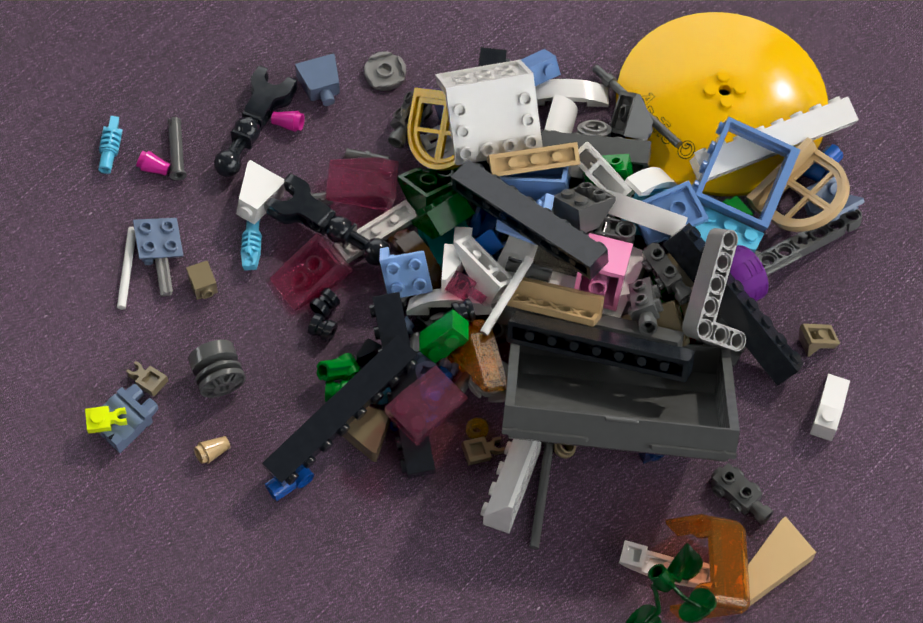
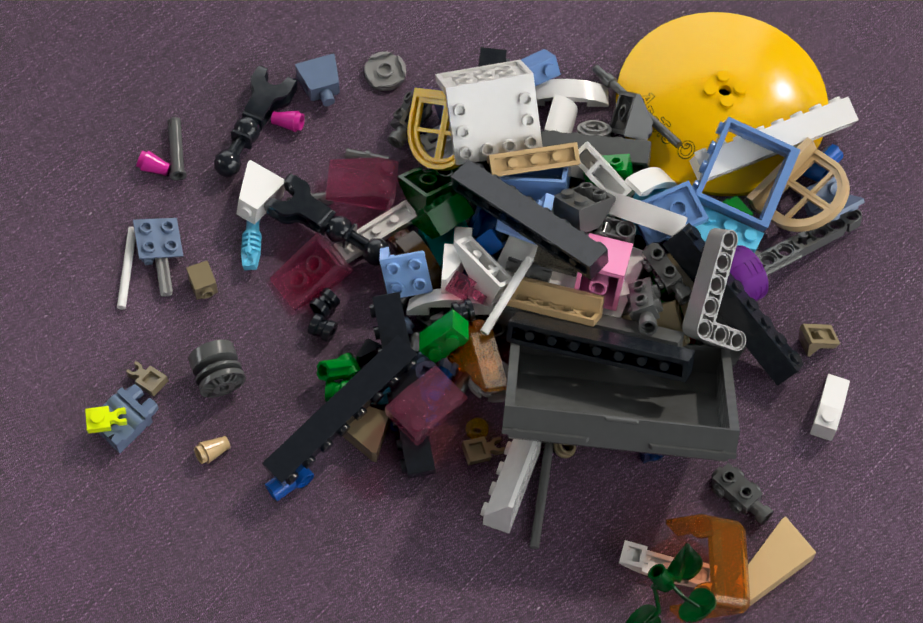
medium azure hinge [99,116,123,174] -> none

